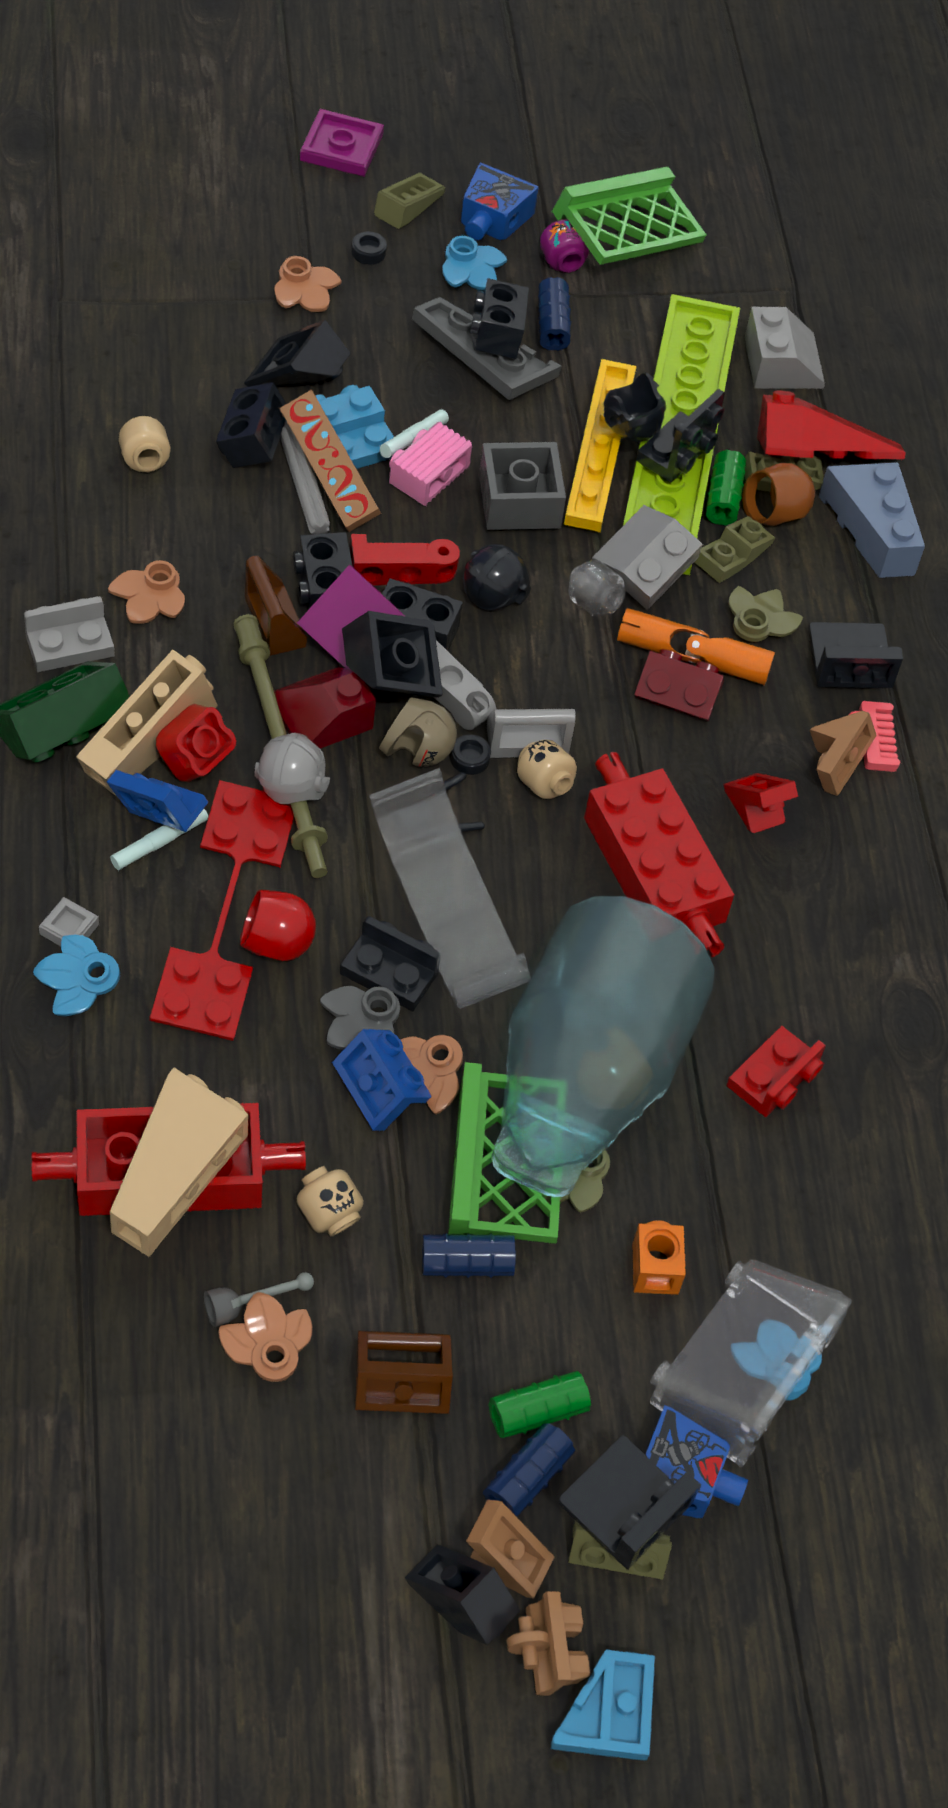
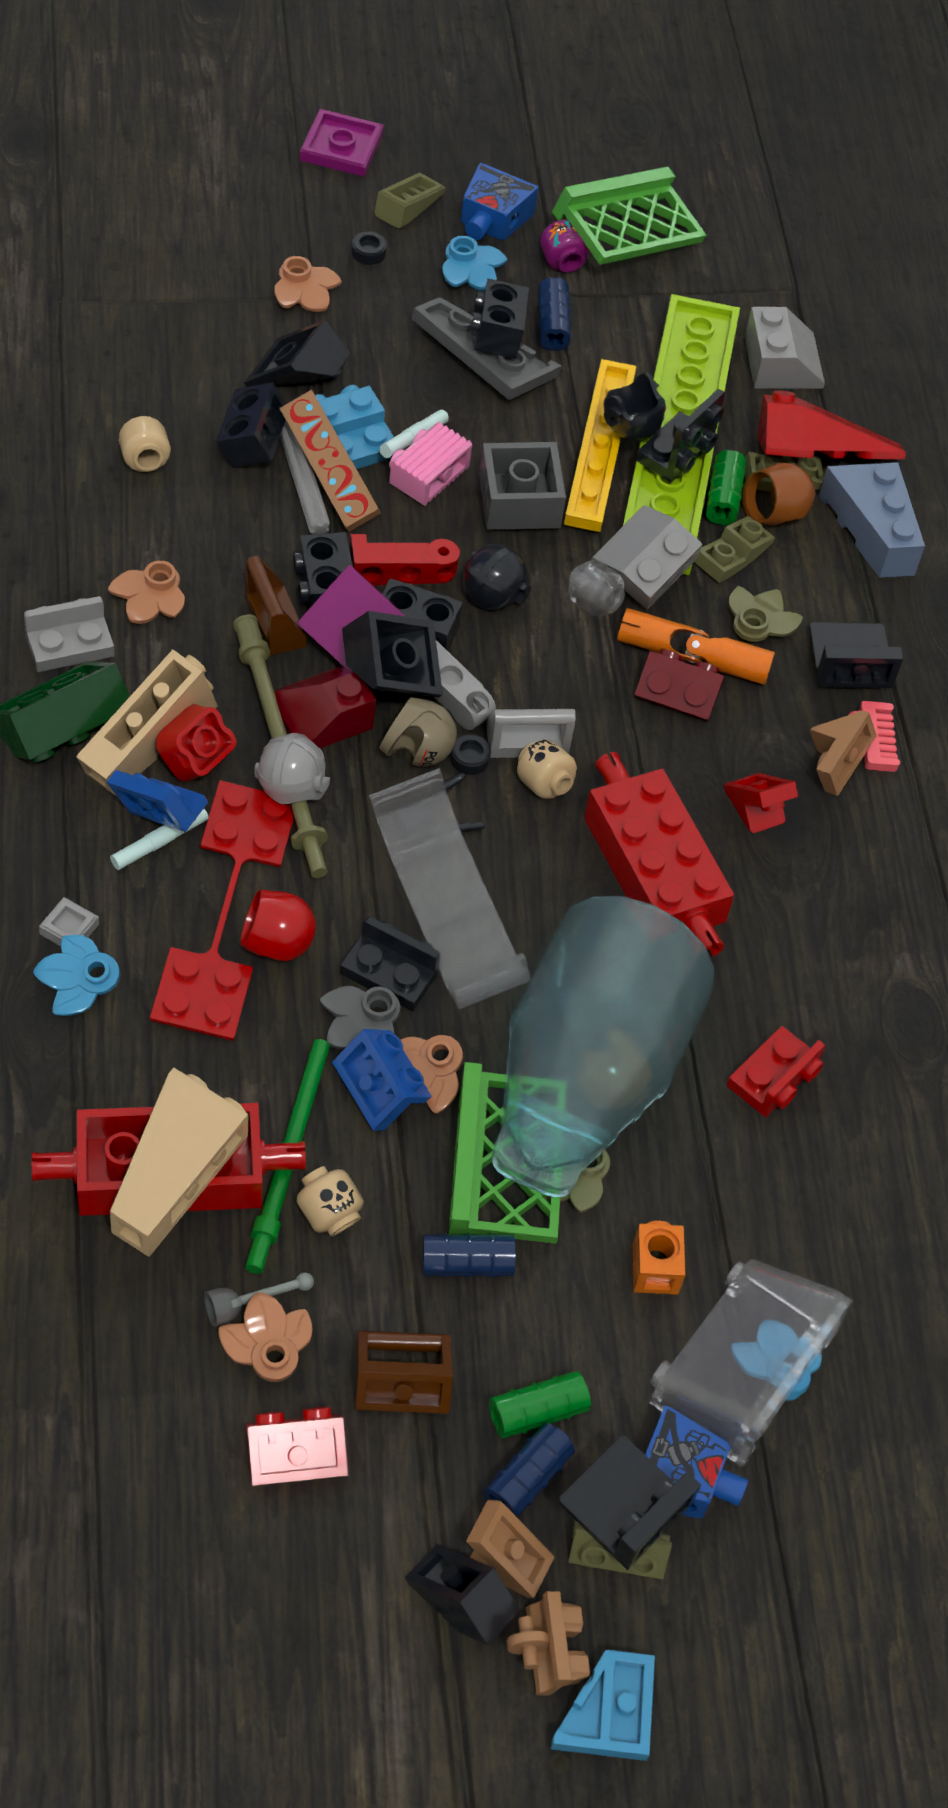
none -> green bar [245,1039,330,1274]
none -> bracket [245,1407,348,1486]

